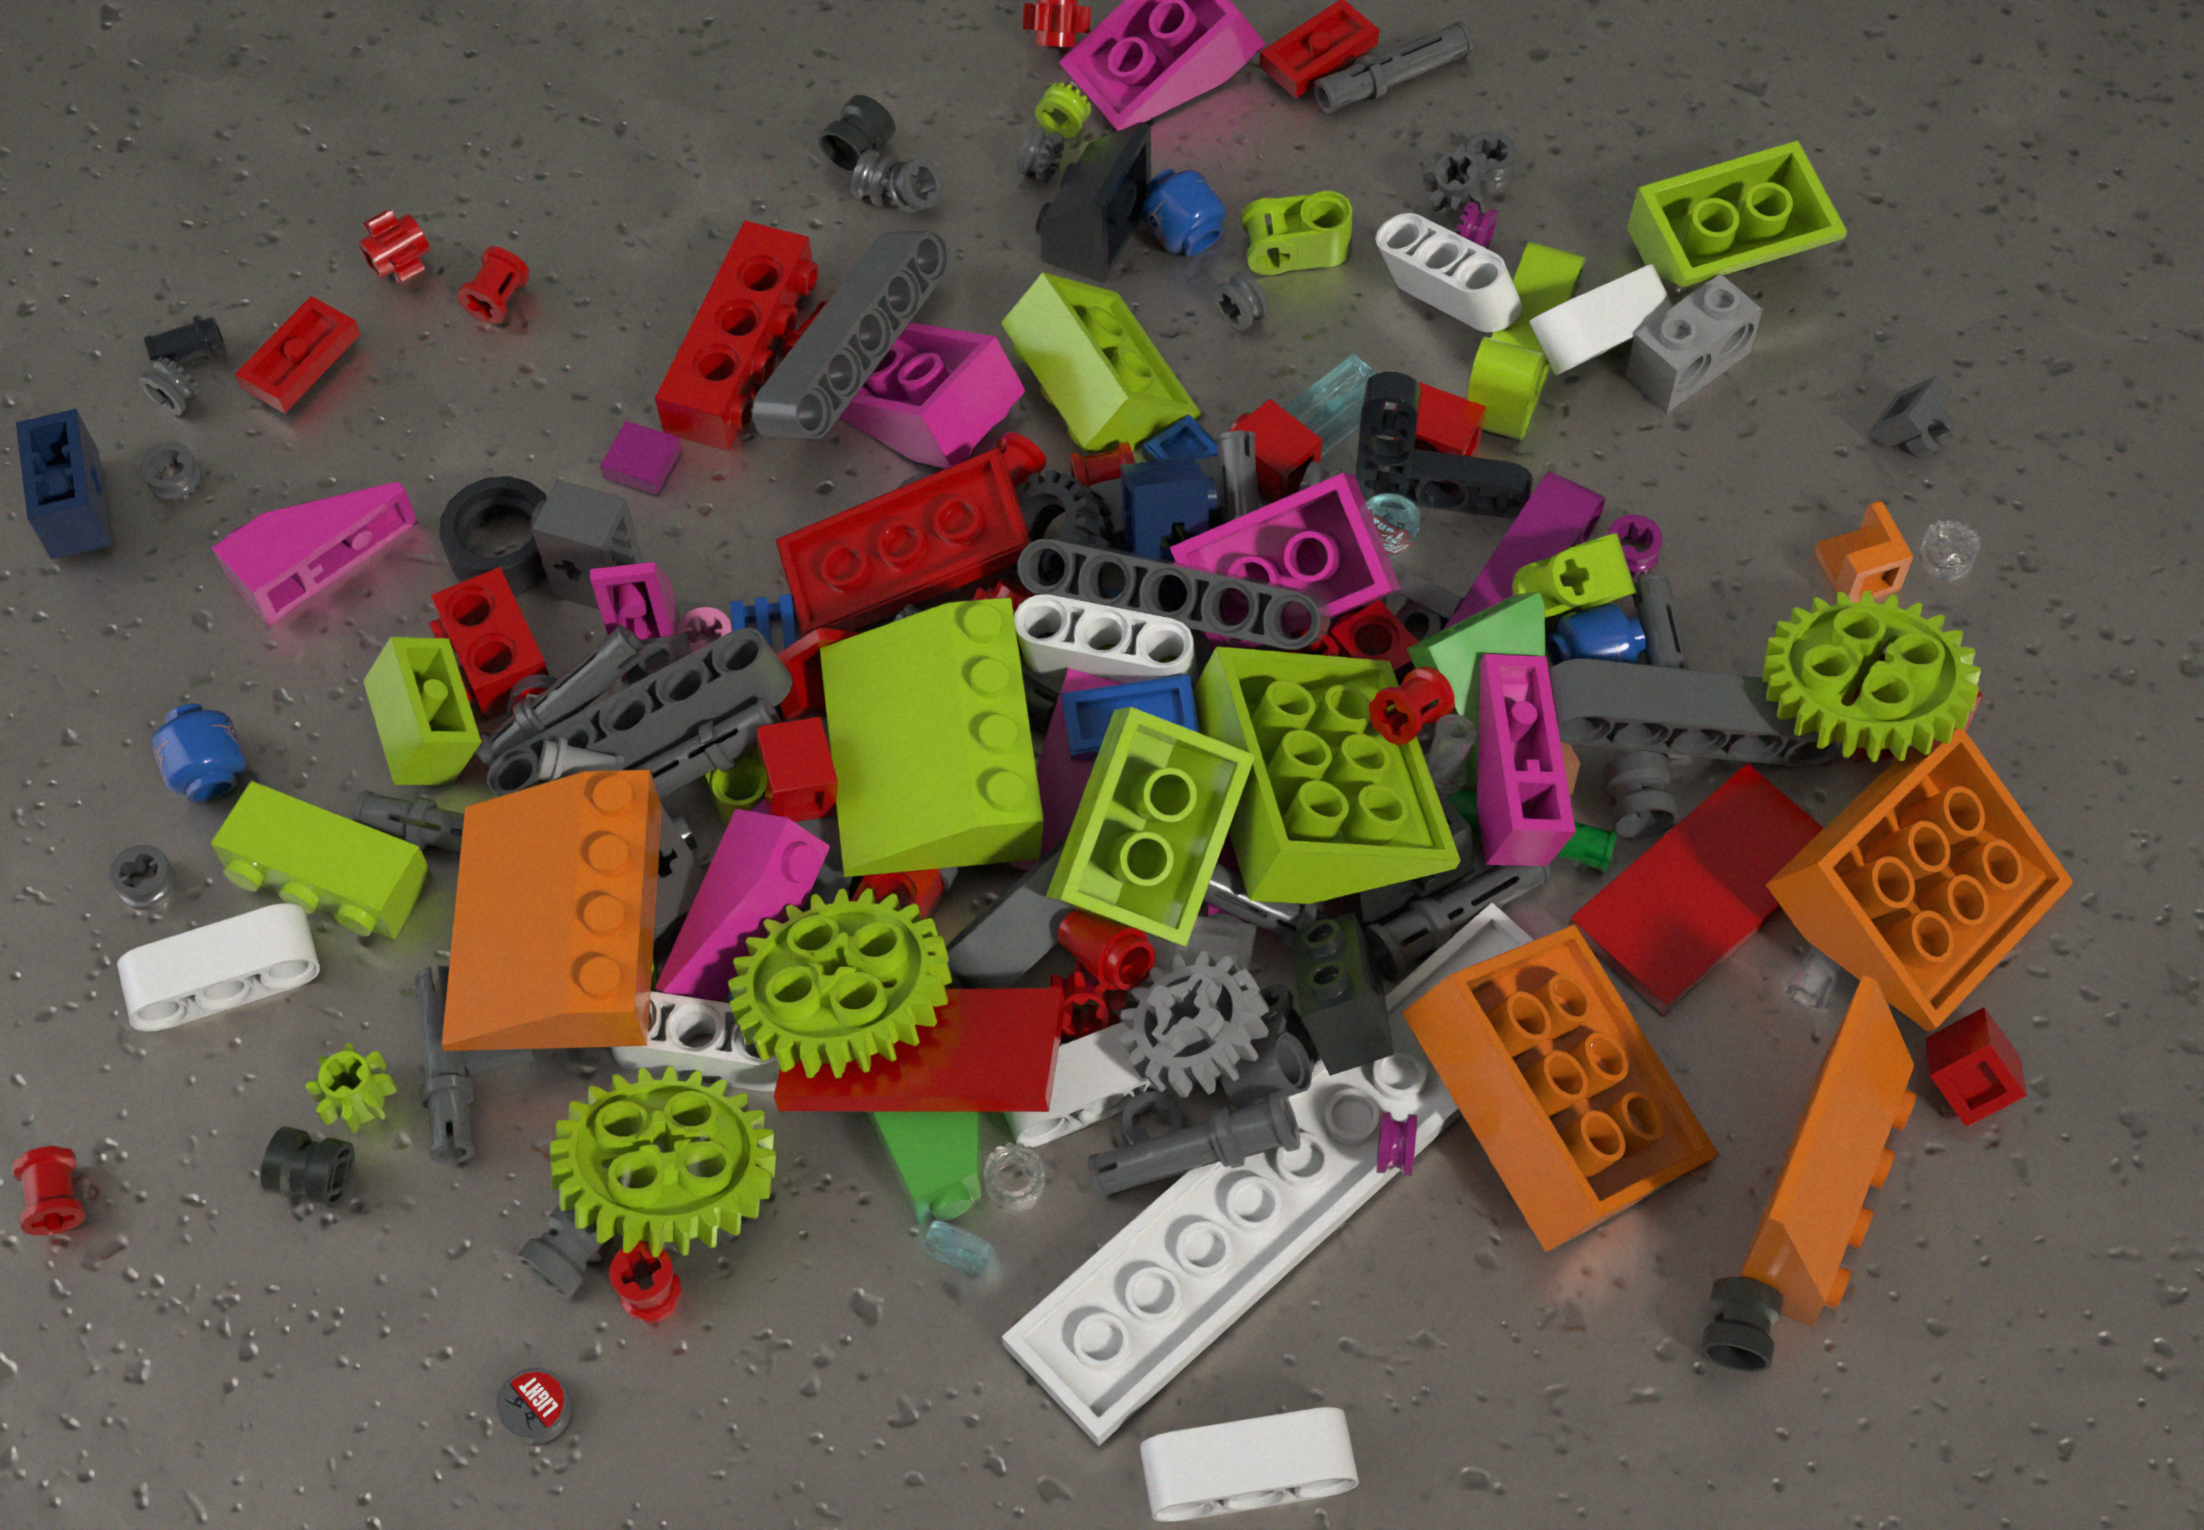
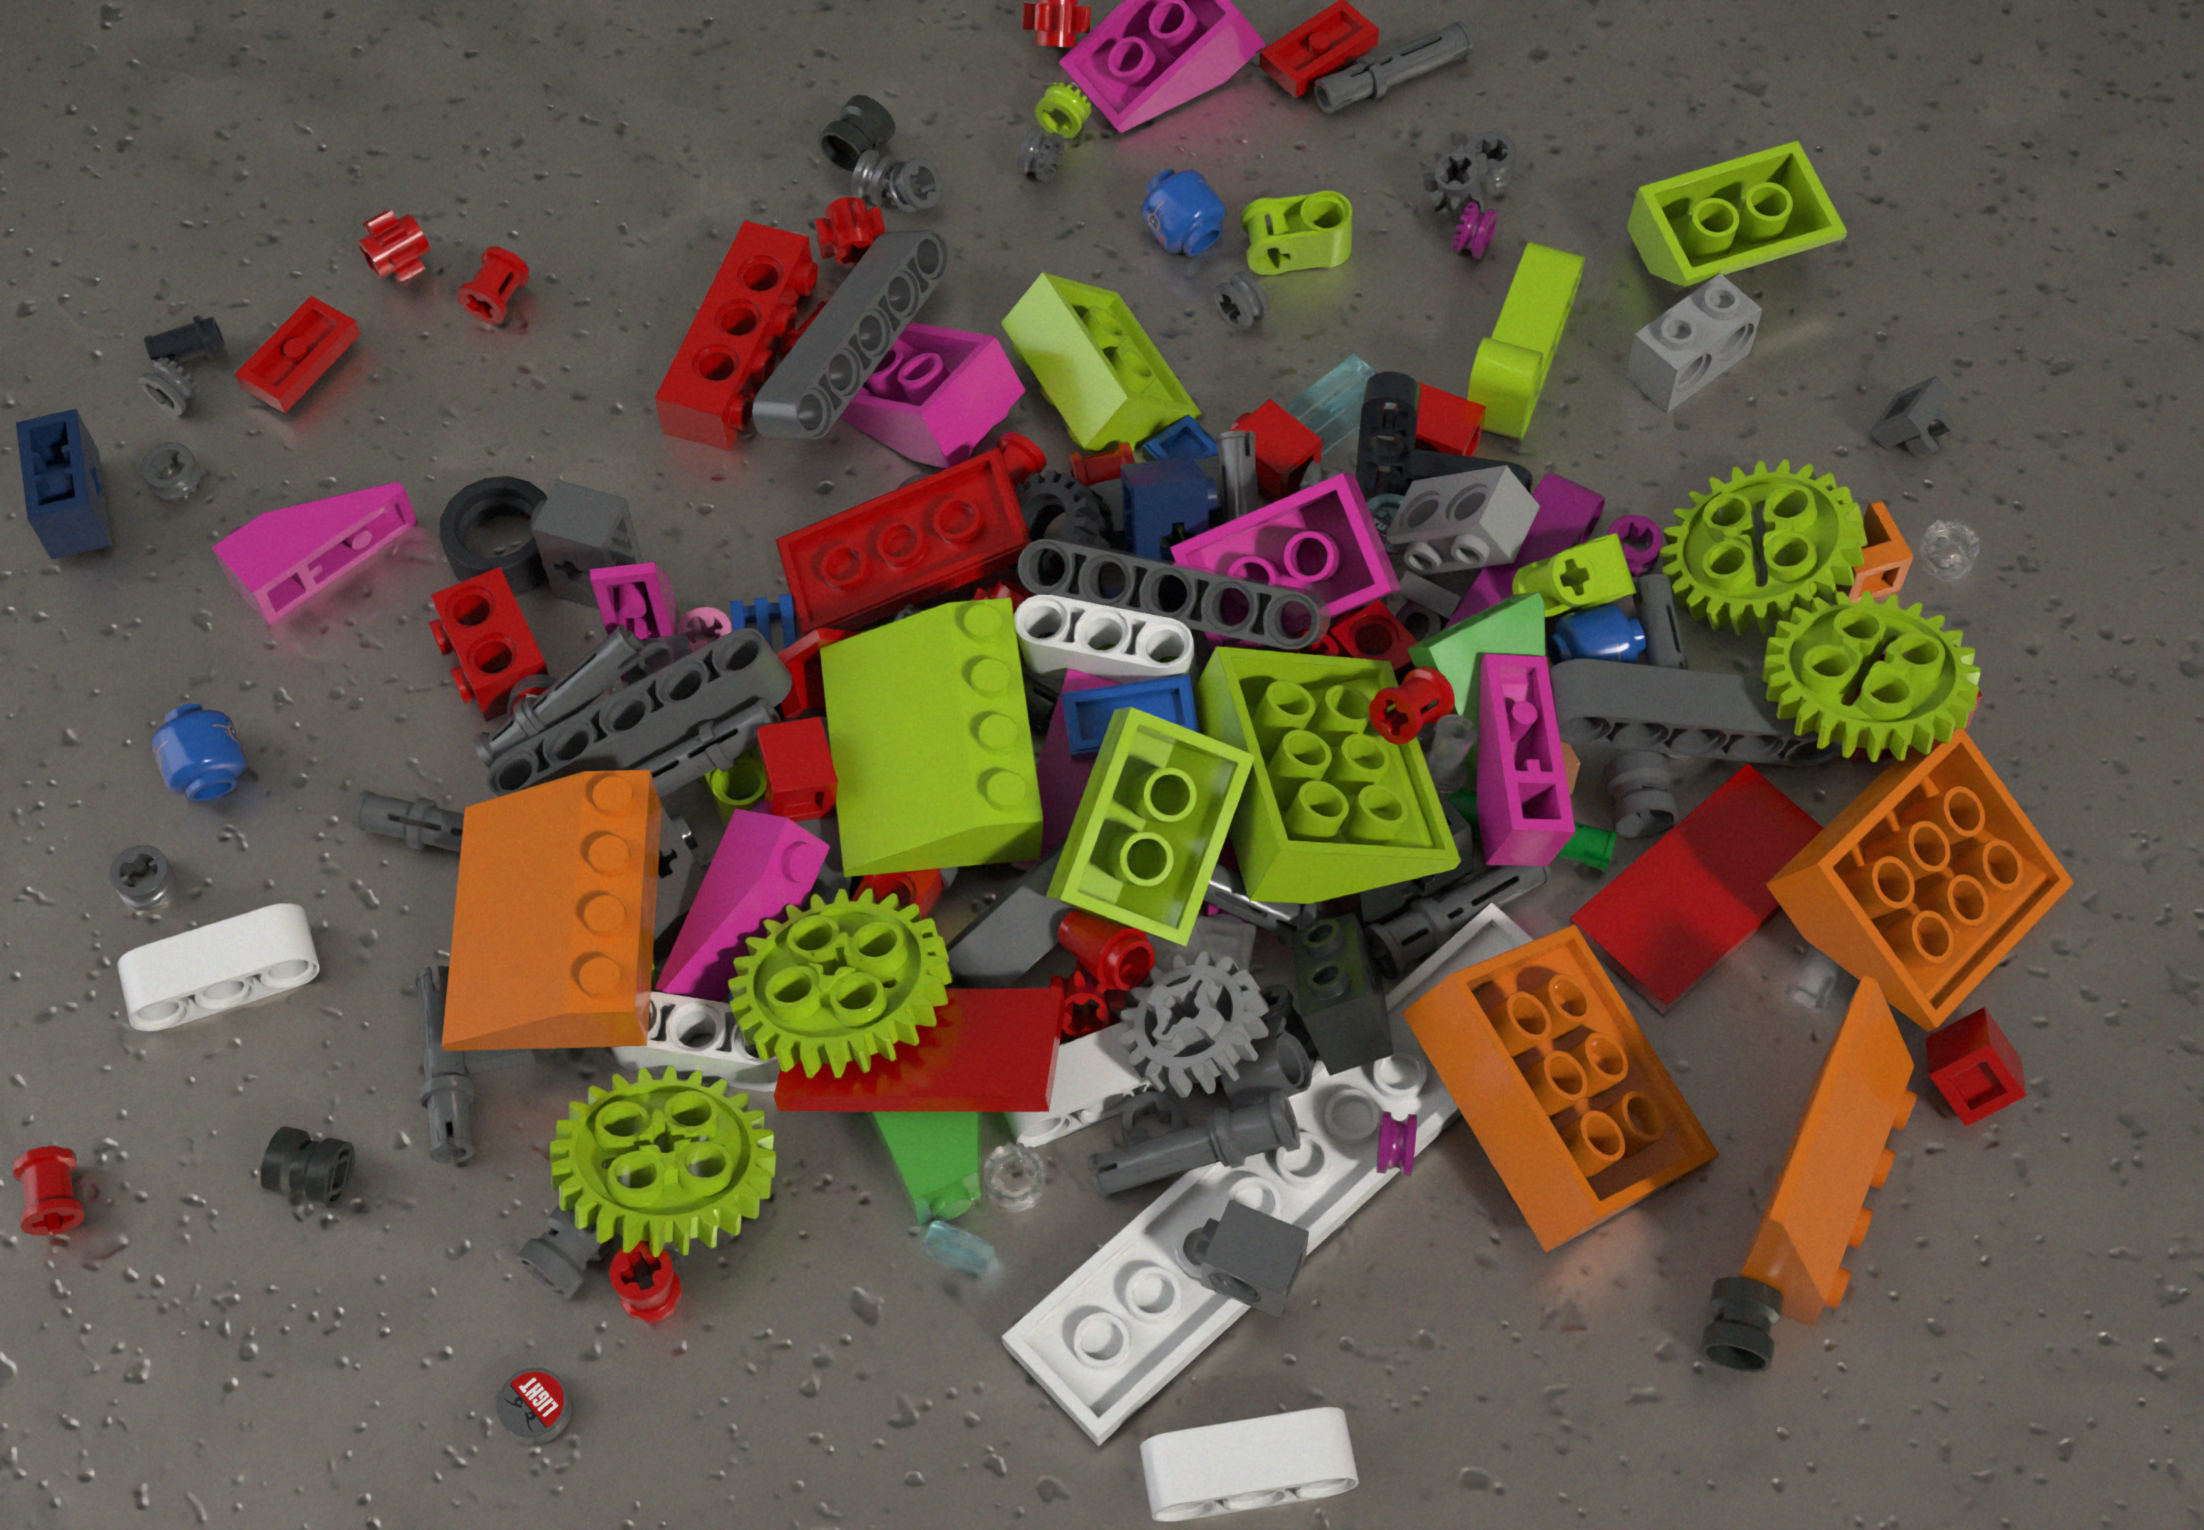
lime brick [210,781,433,940] -> none
lime gear [306,1043,397,1133] -> none
lime brick [363,637,481,785] -> none
light grey pin [537,737,624,782] -> none
magenta tile [600,421,682,495] -> none
black slope [1035,122,1151,283] -> none
white beam [1376,213,1522,333] -> none
white beam [1529,263,1673,375] -> none
none -> red gear [814,197,886,269]
none -> dark grey brick [1194,1200,1309,1318]
none -> light grey brick [1385,465,1540,576]
none -> lime gear [1660,459,1867,635]

